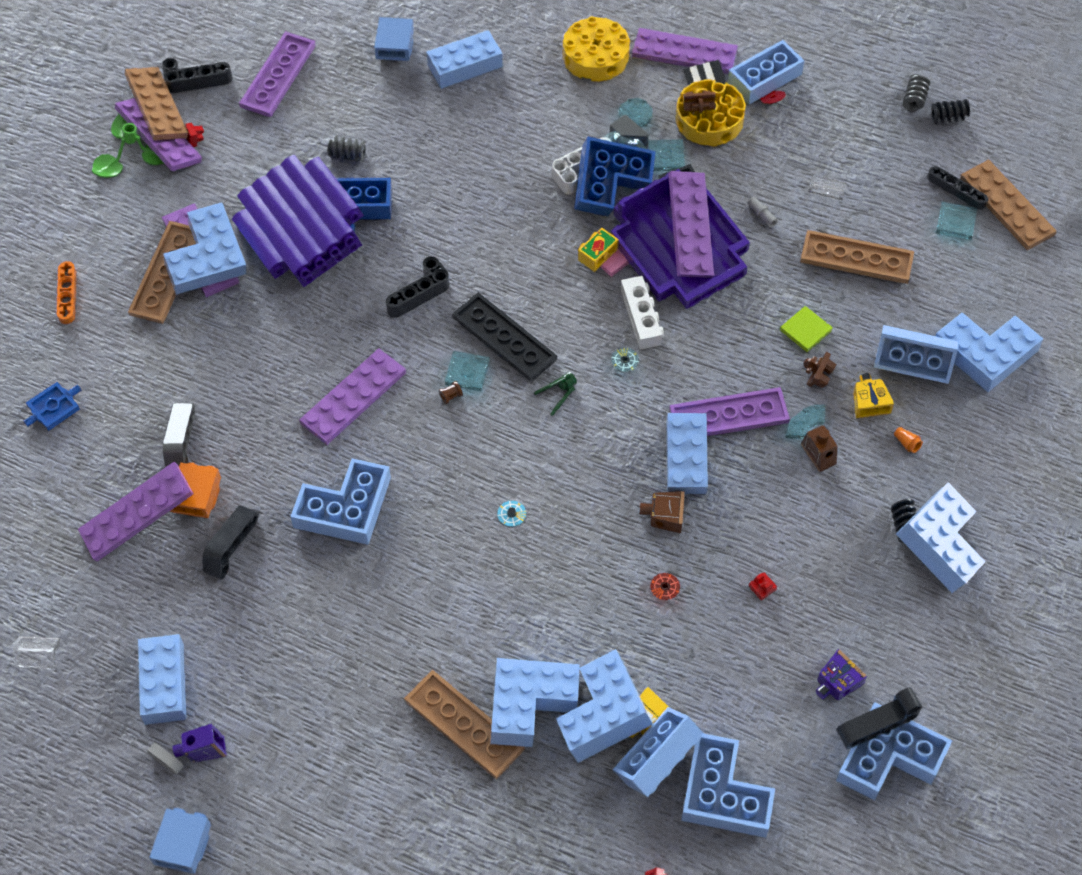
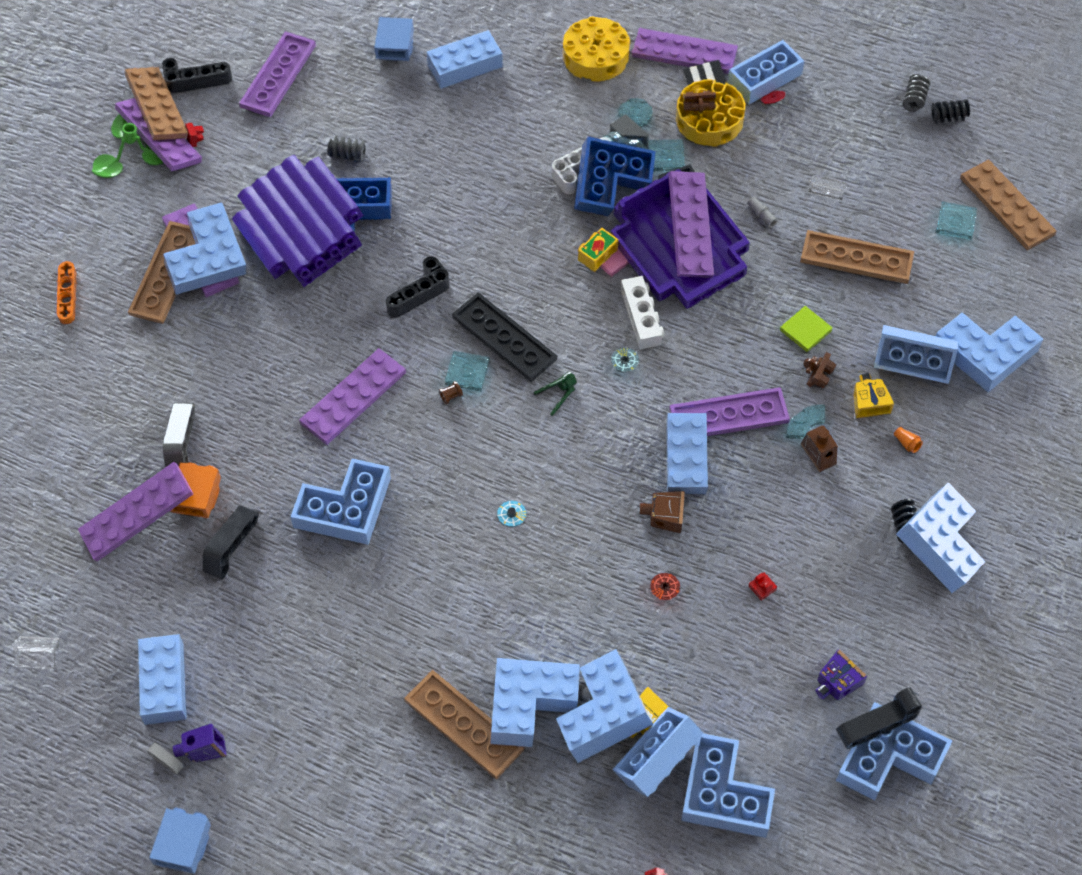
blue plate [23,382,82,431] -> none
black beam [927,166,988,209] -> none

